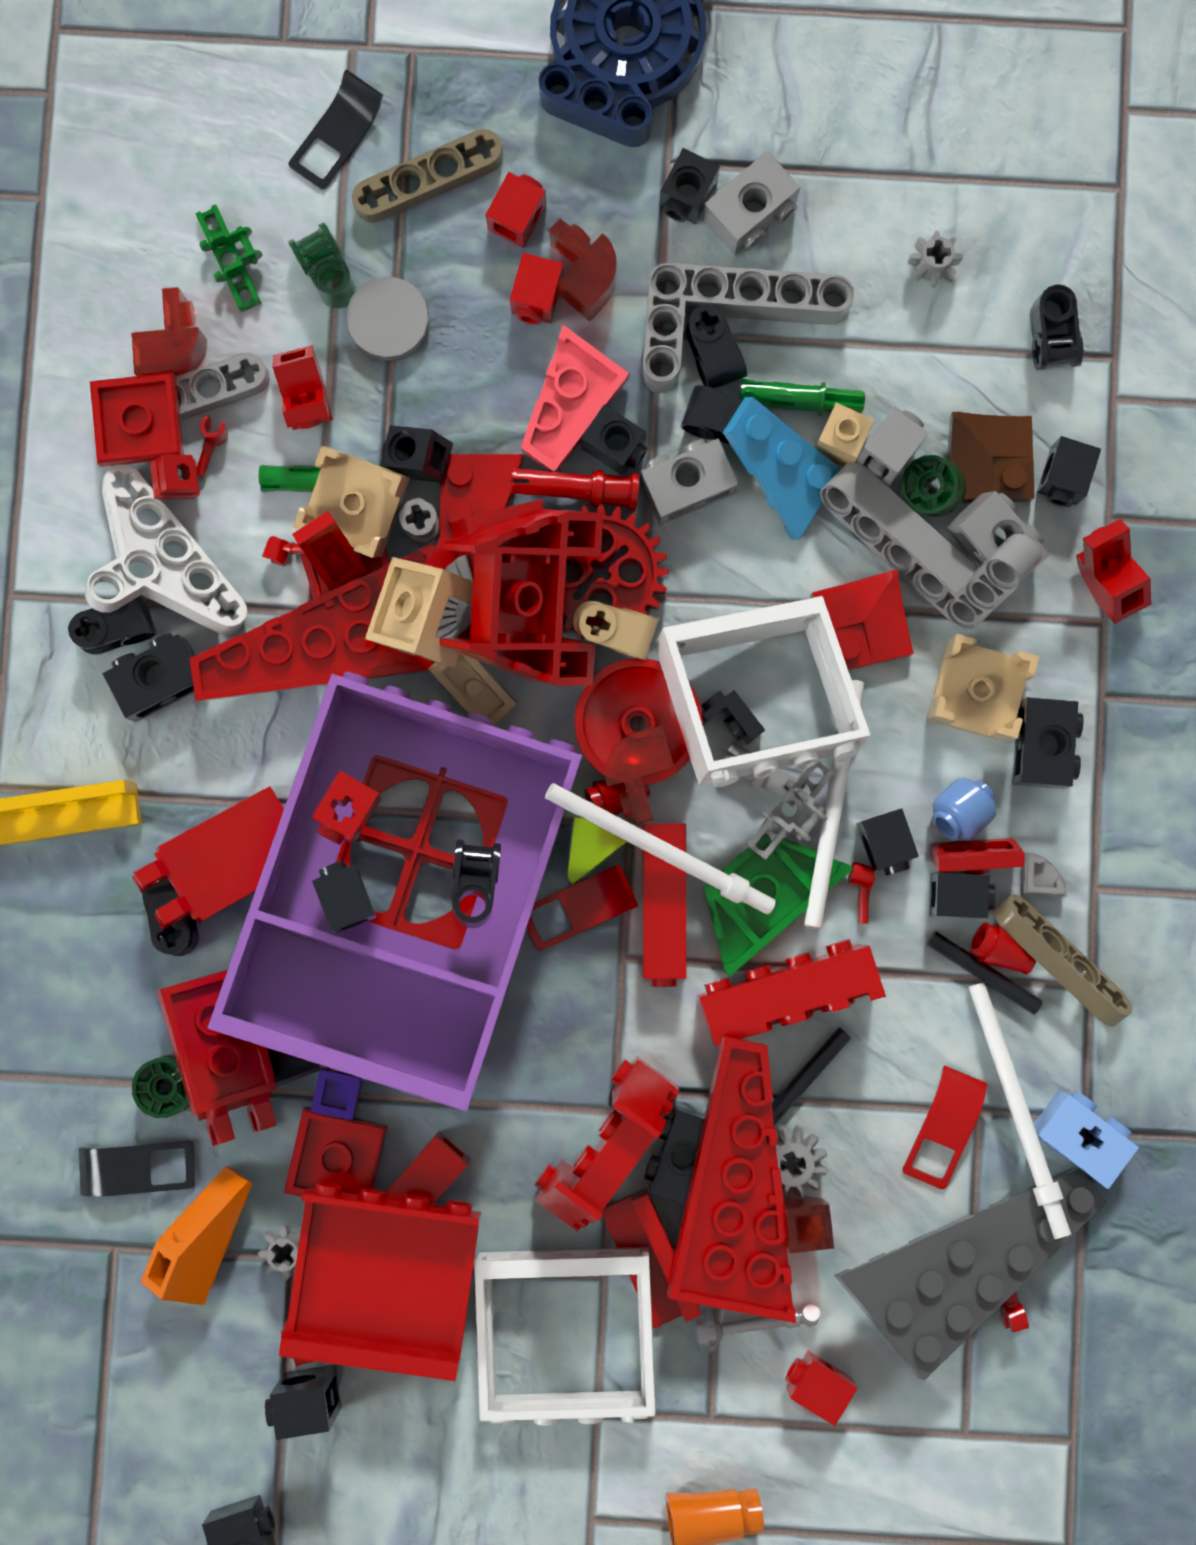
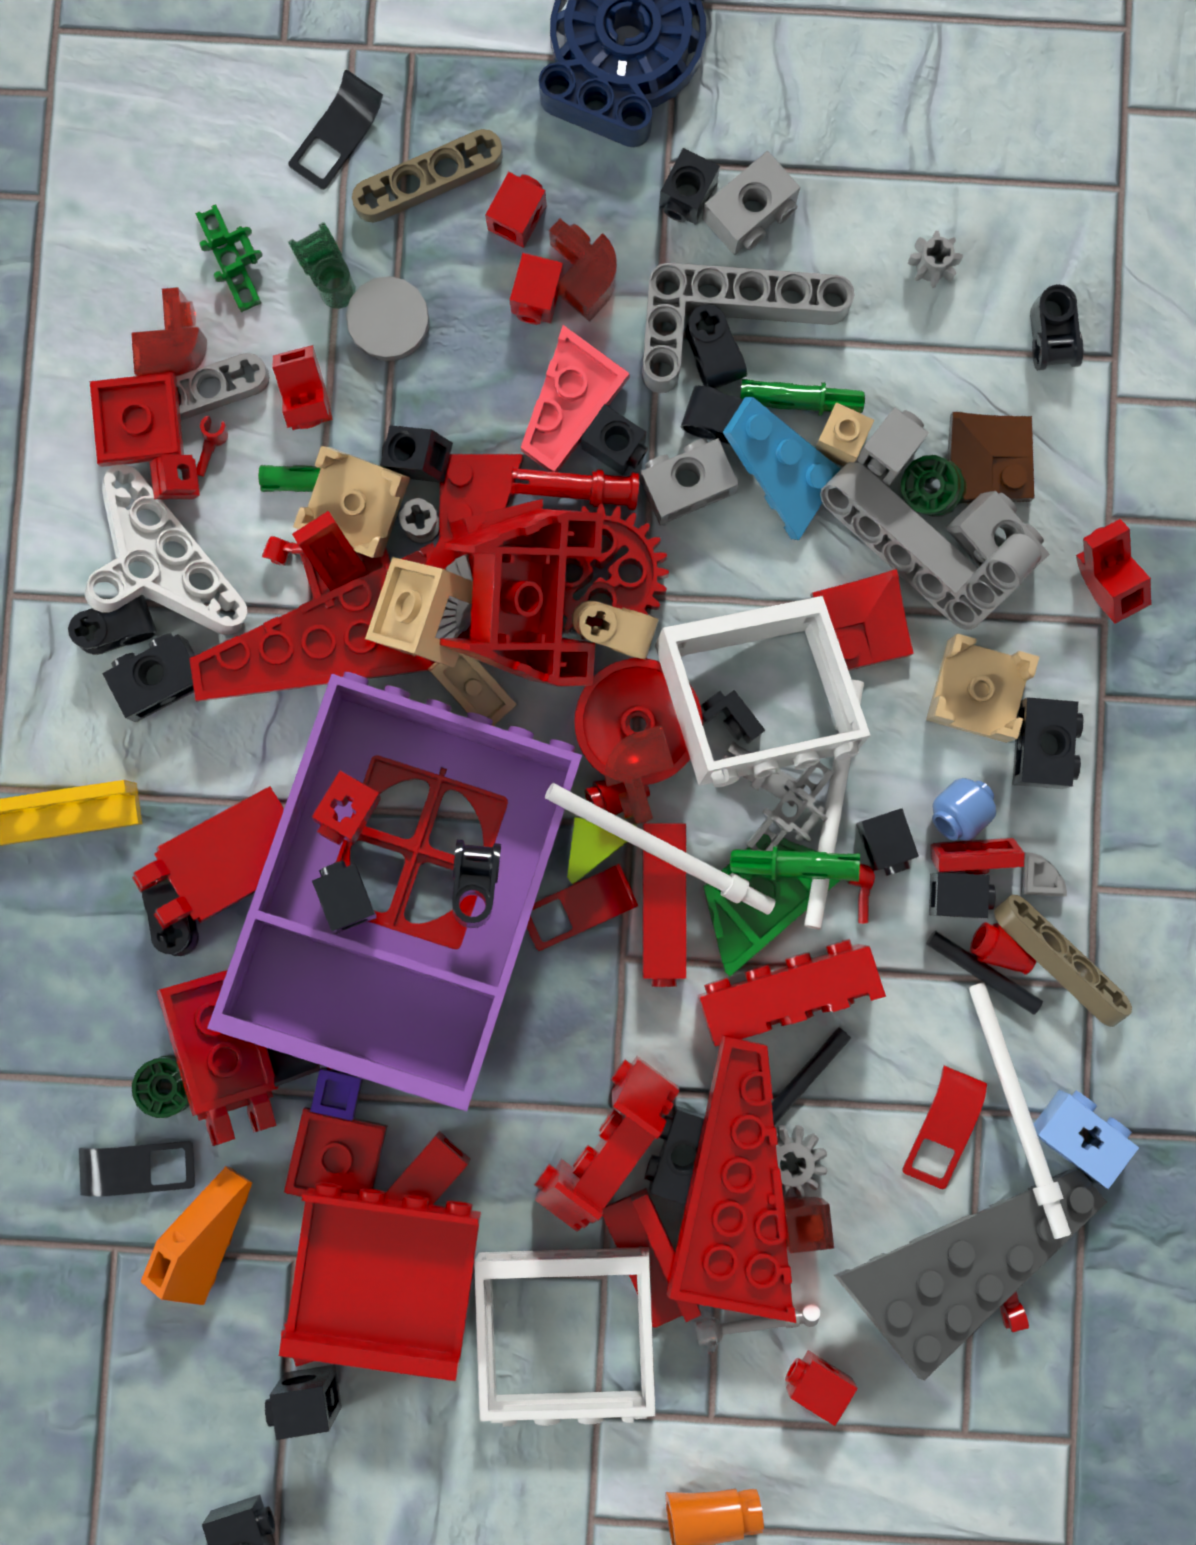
light grey gear [258,1222,301,1281] -> none
black brick [1036,436,1101,507] -> none
none -> green axle [730,846,860,882]

